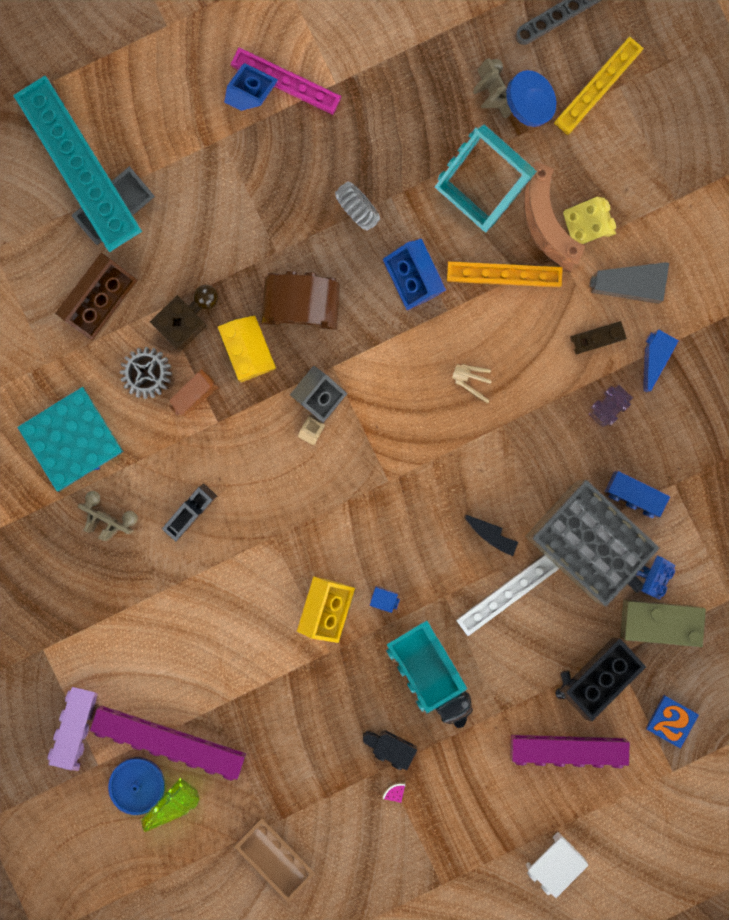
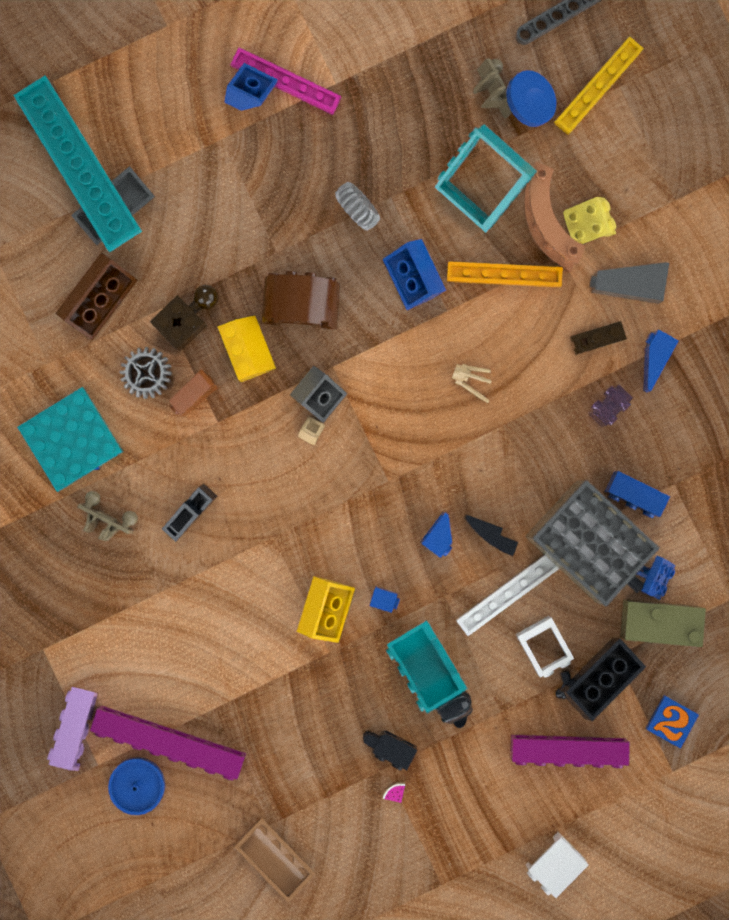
clear neon green slope [141,778,200,832] -> none
none -> blue slope [420,512,452,558]
none -> white window [515,616,574,678]

